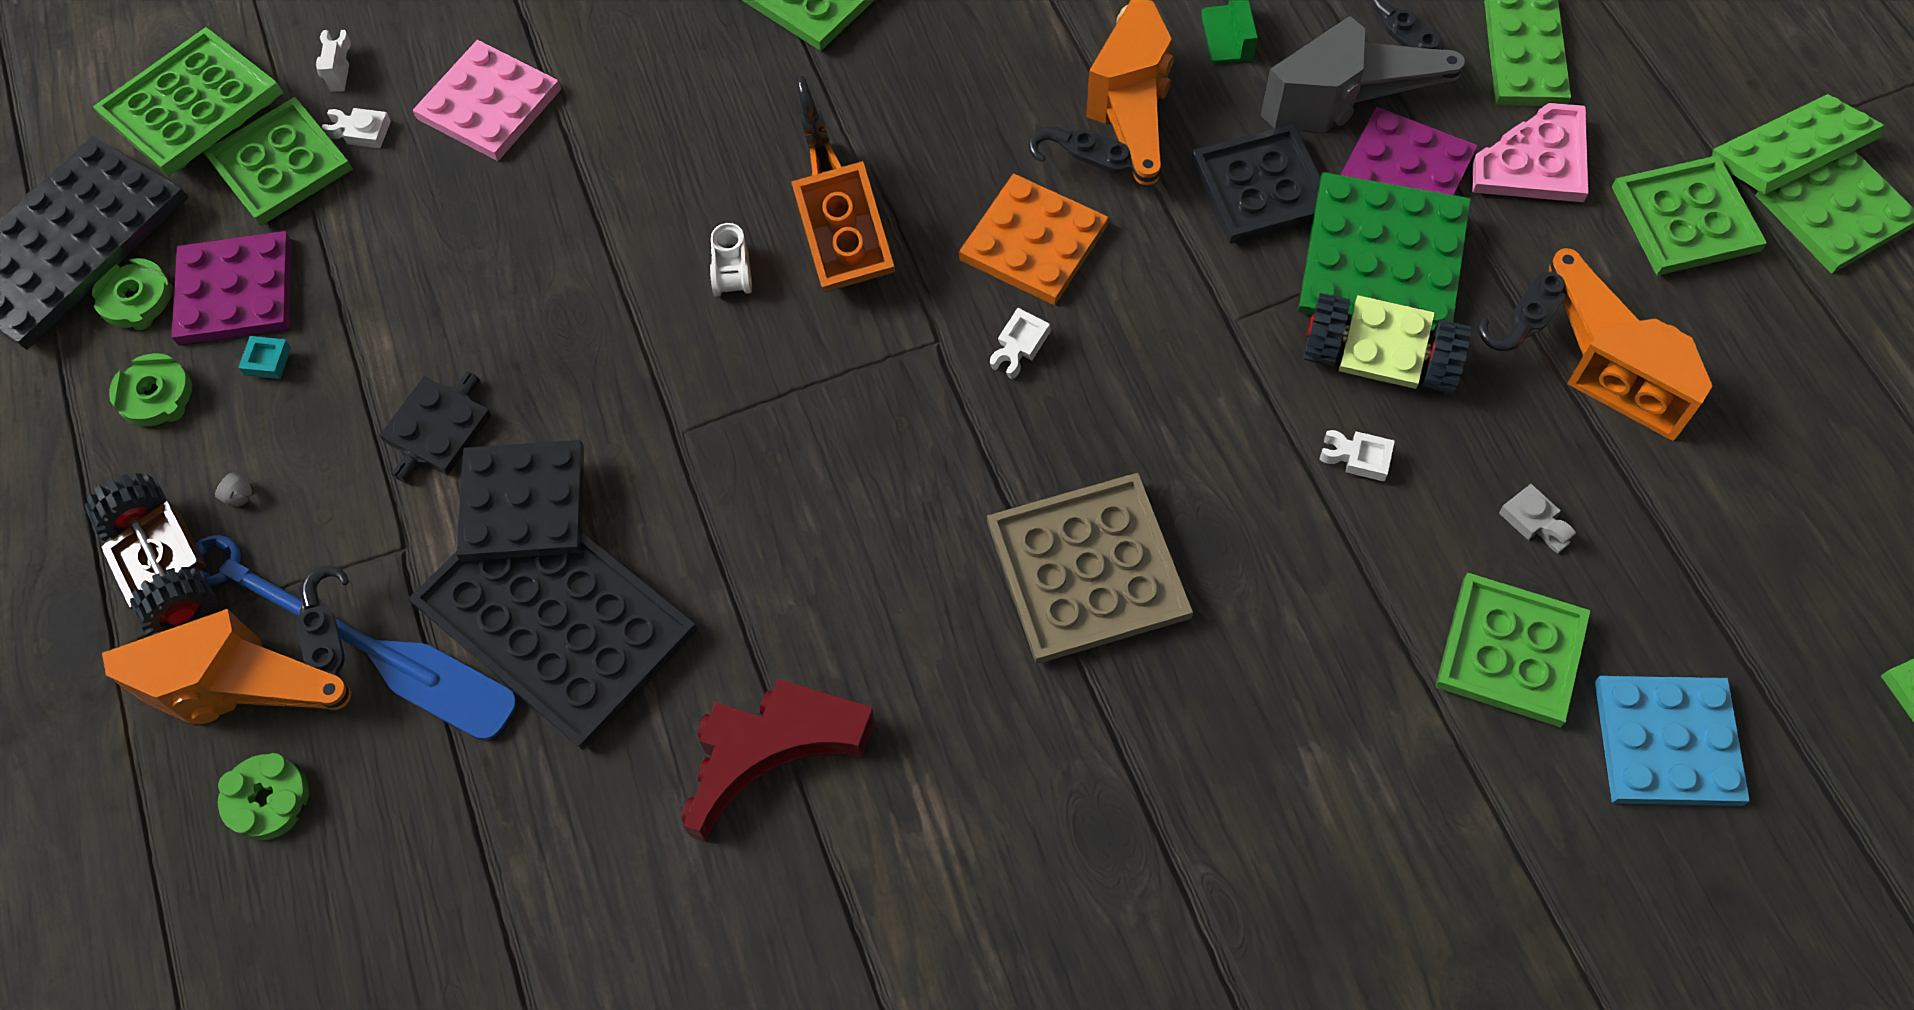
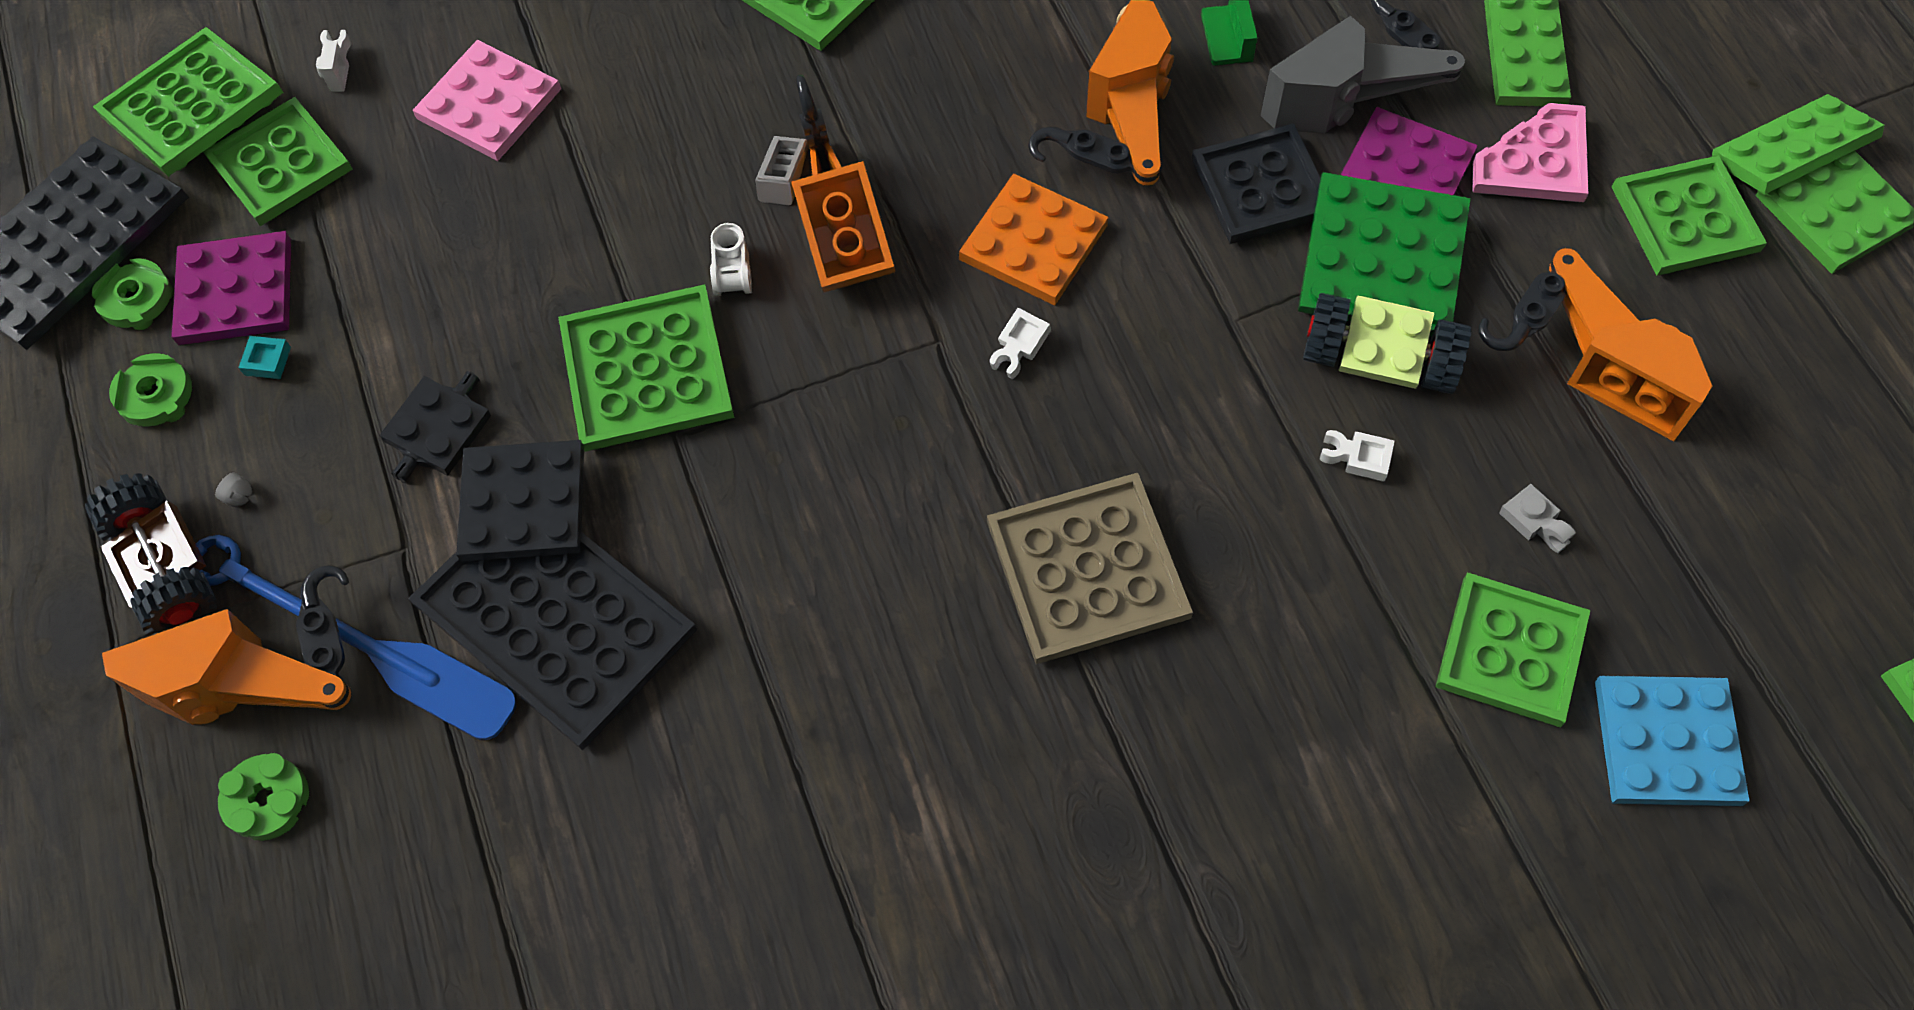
white plate [321,108,391,149] -> none
dark red arch [682,679,875,842] -> none
none -> bright green plate [558,284,735,452]
none -> light grey slope [755,136,808,205]

